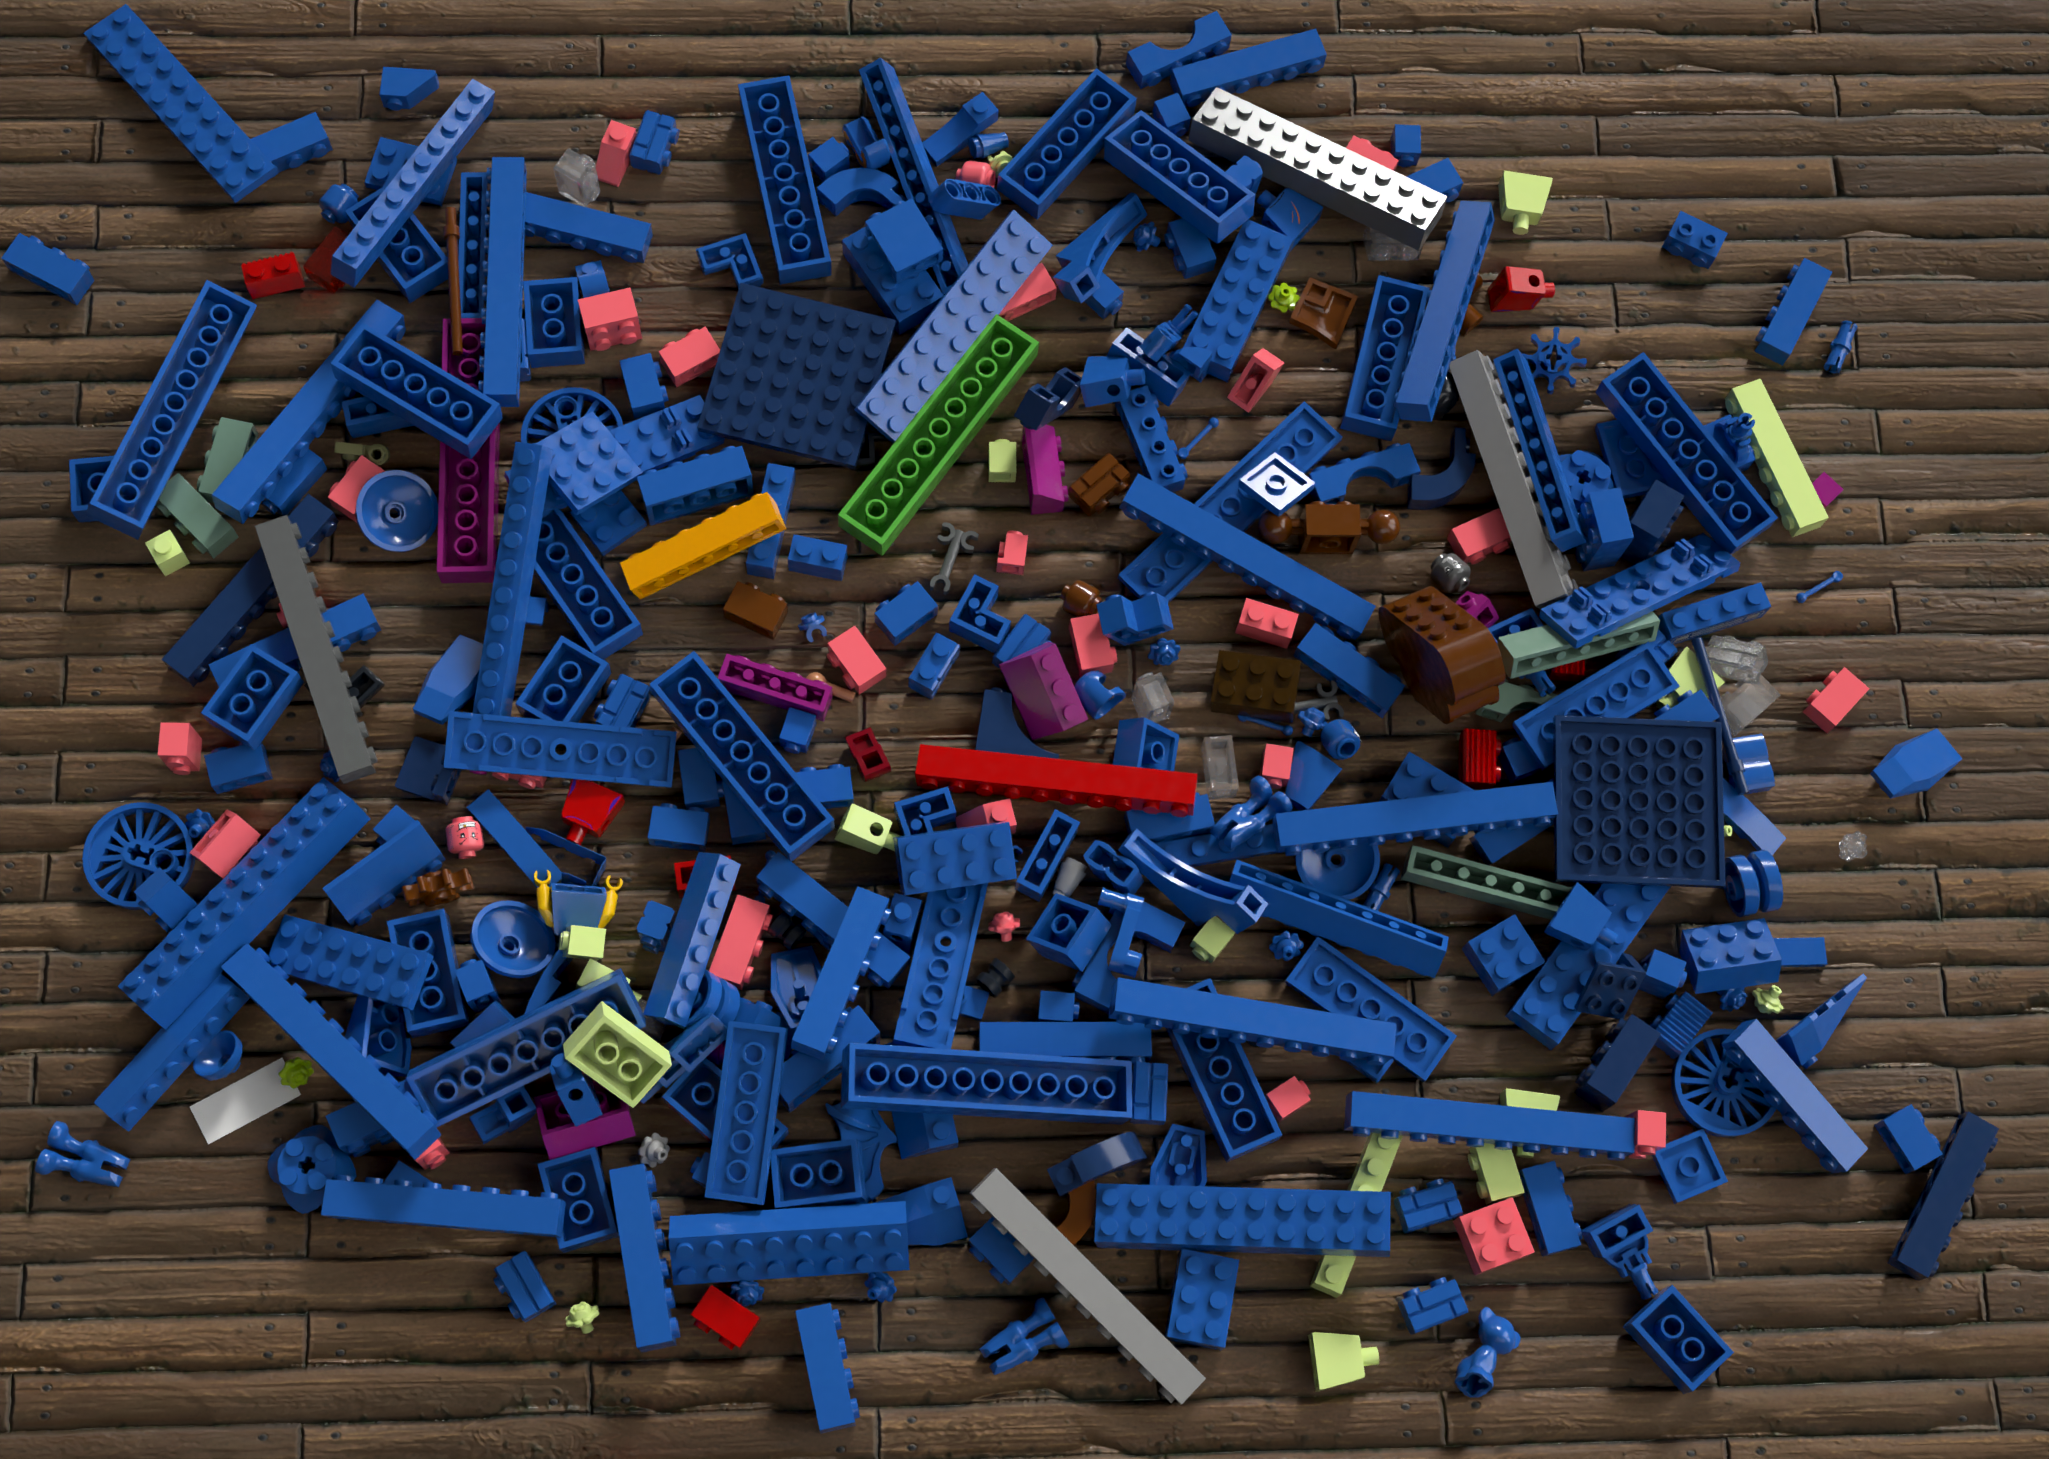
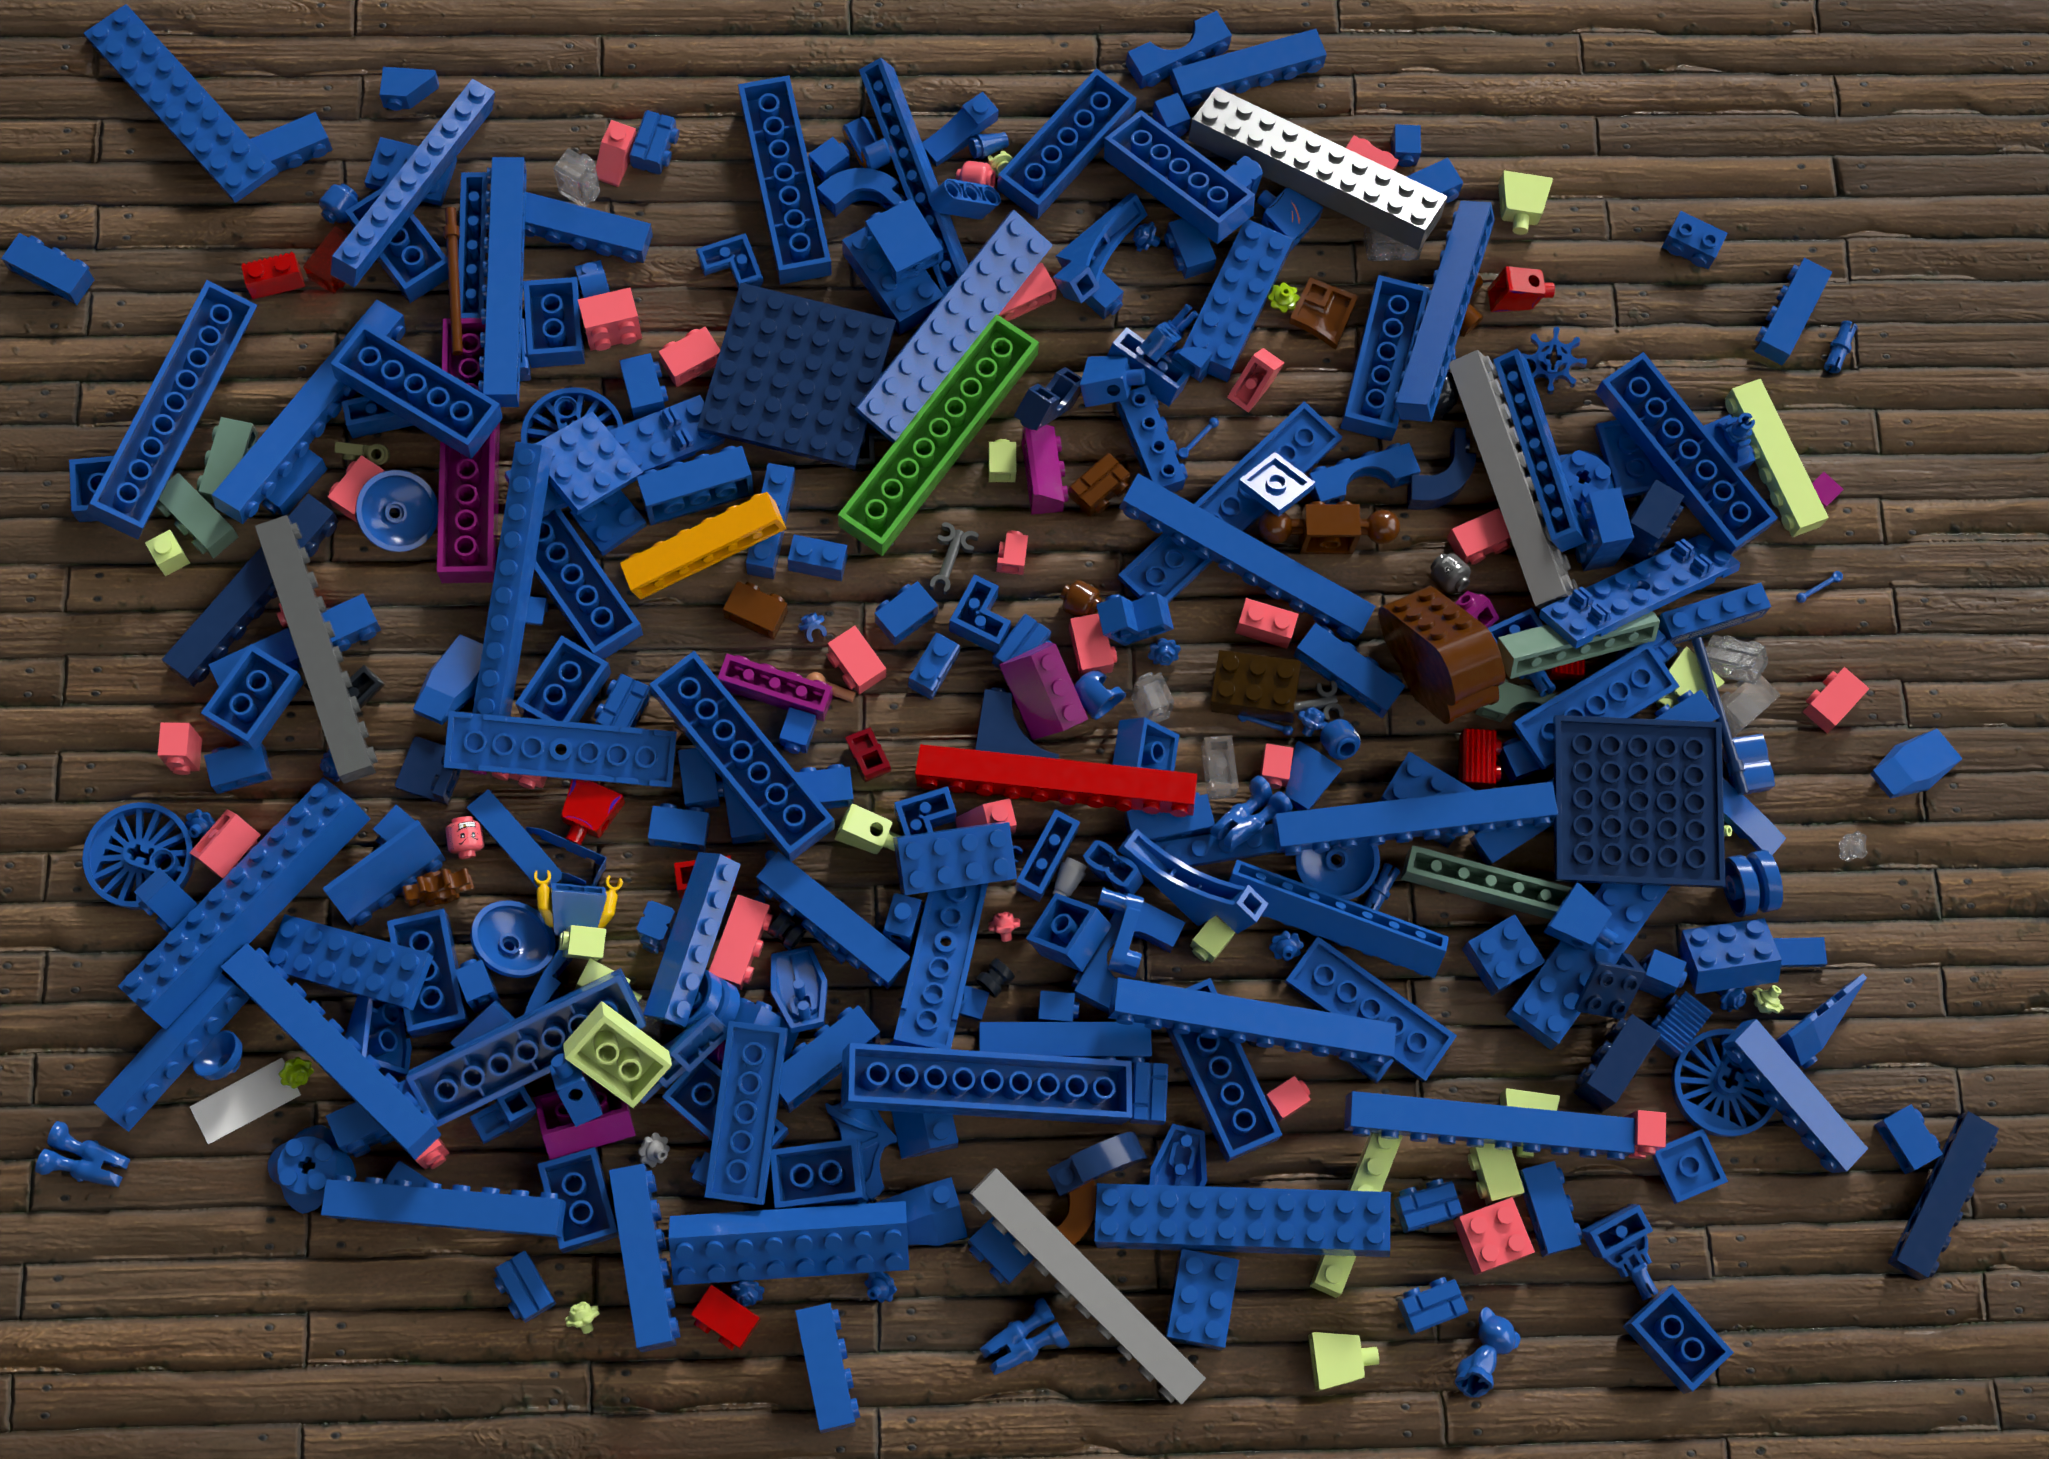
blue brick [791,886,892,1061] -> none

